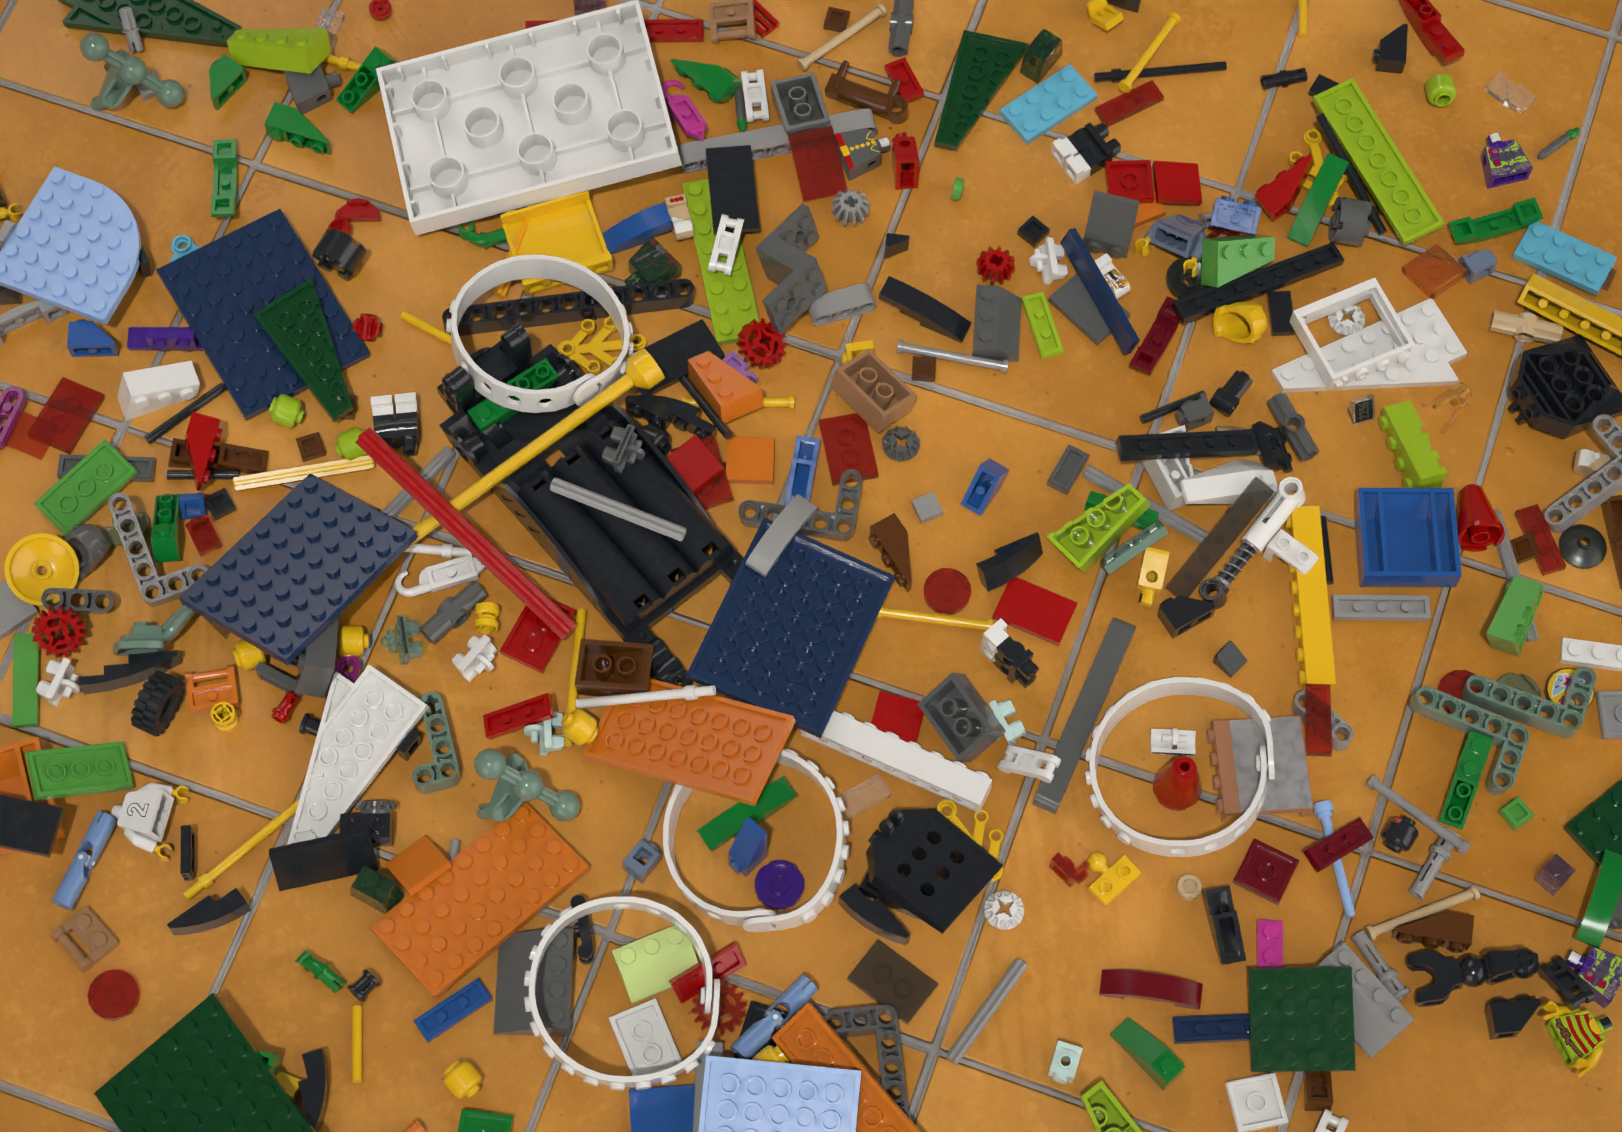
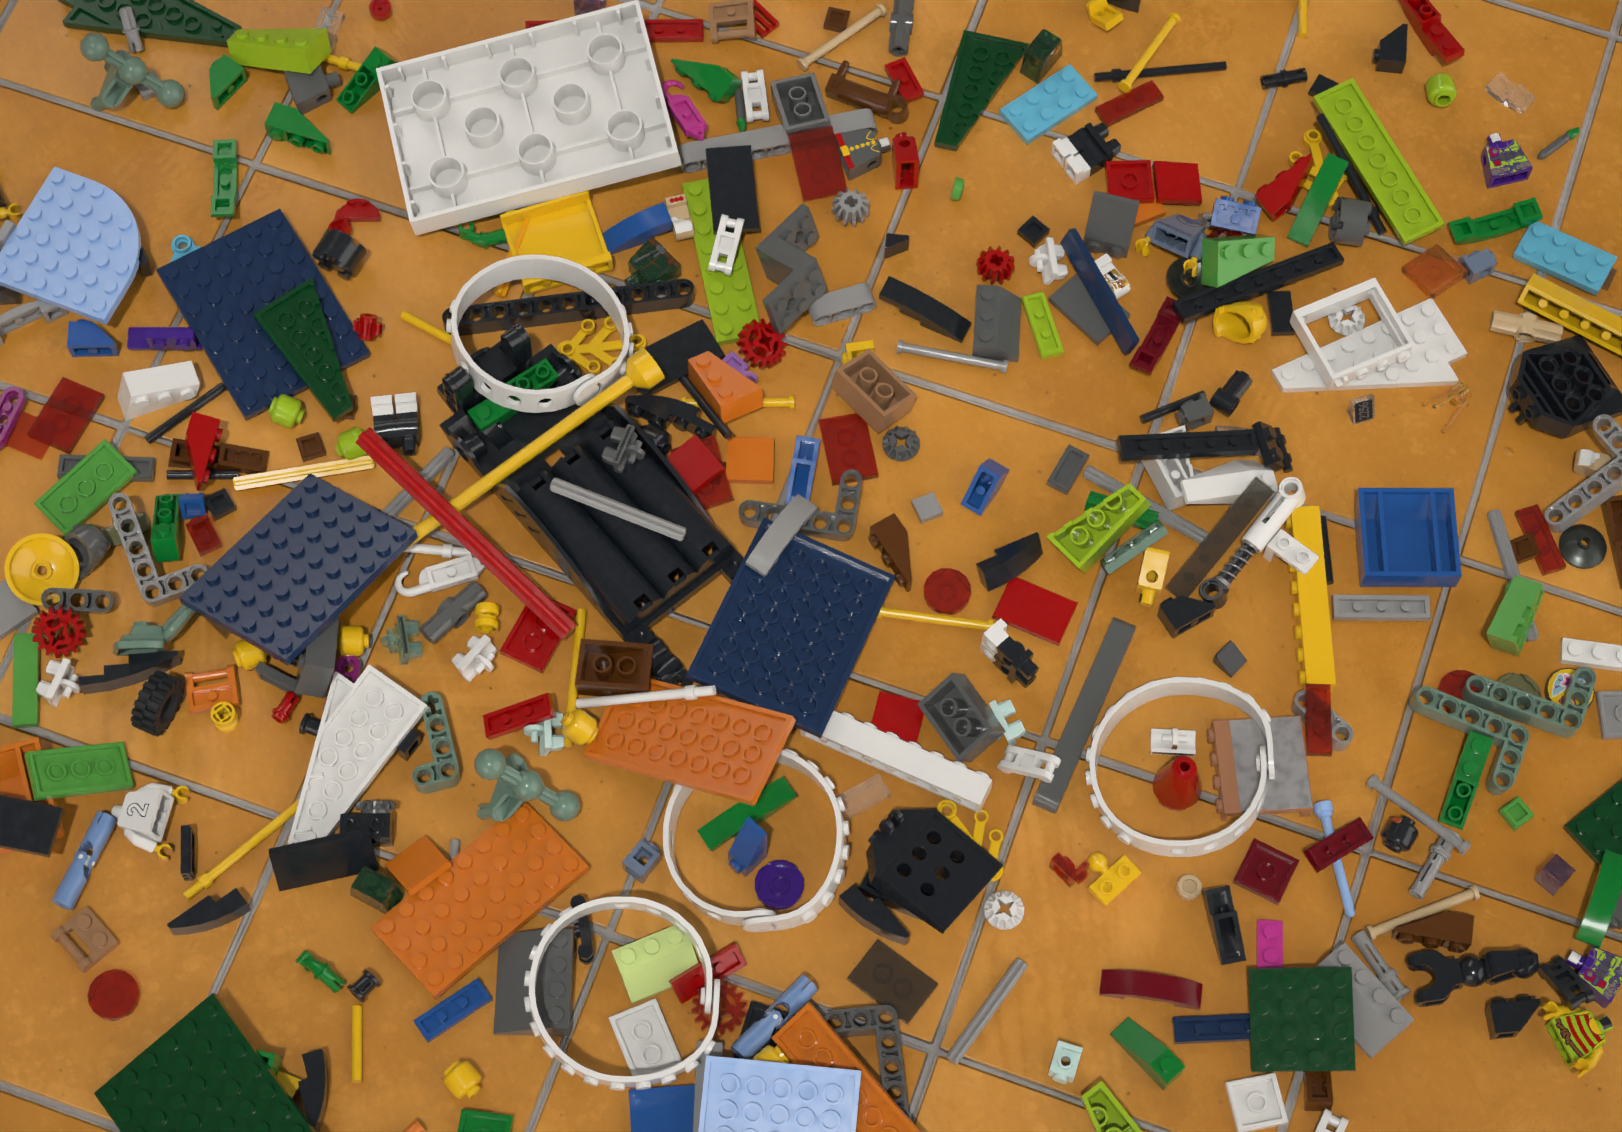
reddish brown tile [912,356,936,382] -> none
dark grey piece [1267,393,1319,462] -> none
lime wedge [1378,400,1448,488] -> none
red cone [1457,484,1505,552] -> none

